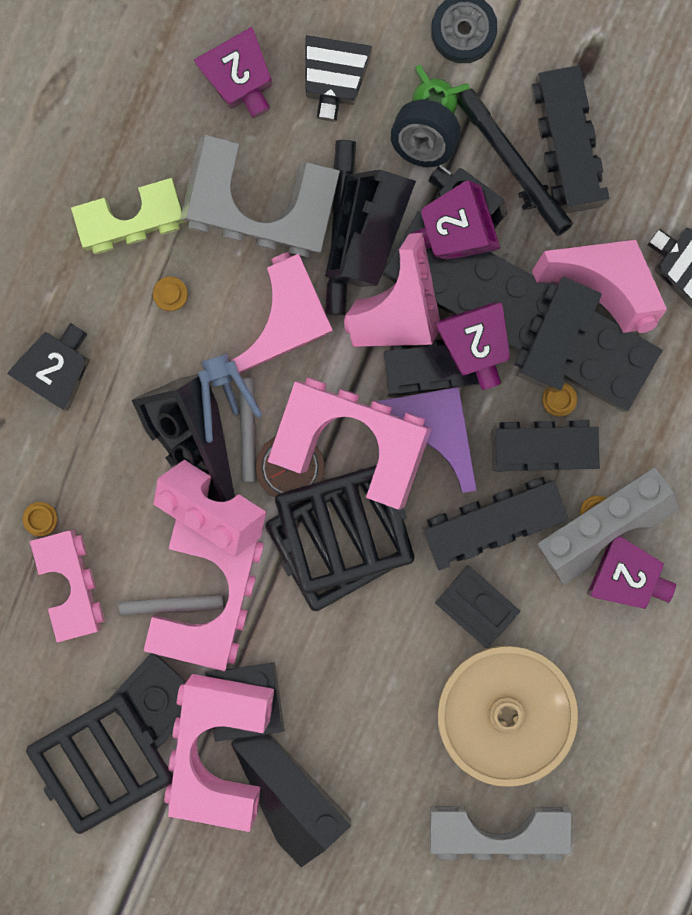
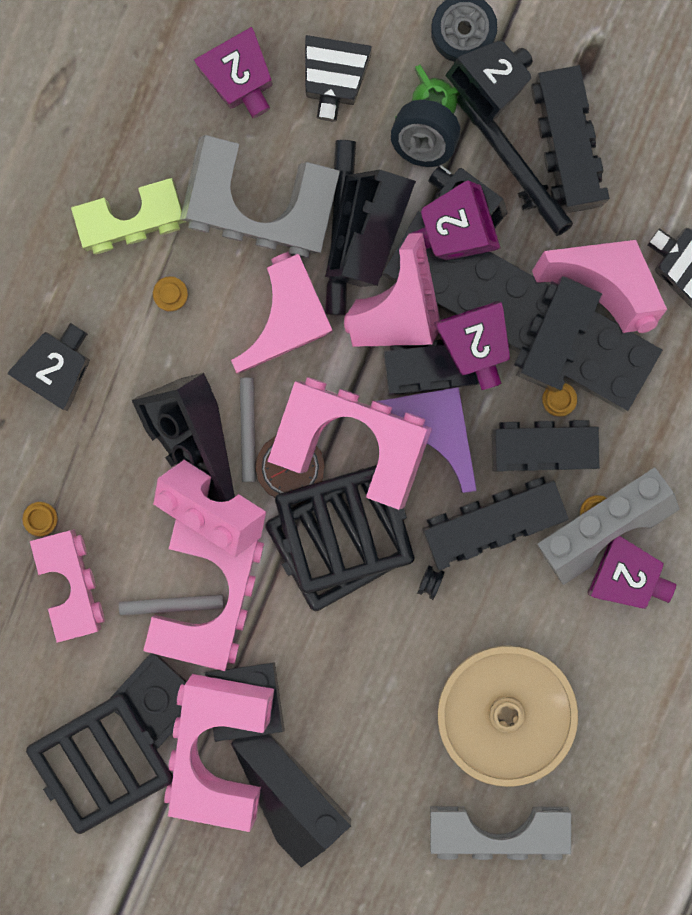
sand blue plant [198,353,262,443] -> none
black plate [435,565,521,648] -> none
none -> black bush [417,565,445,600]
none -> black torso [445,41,533,126]

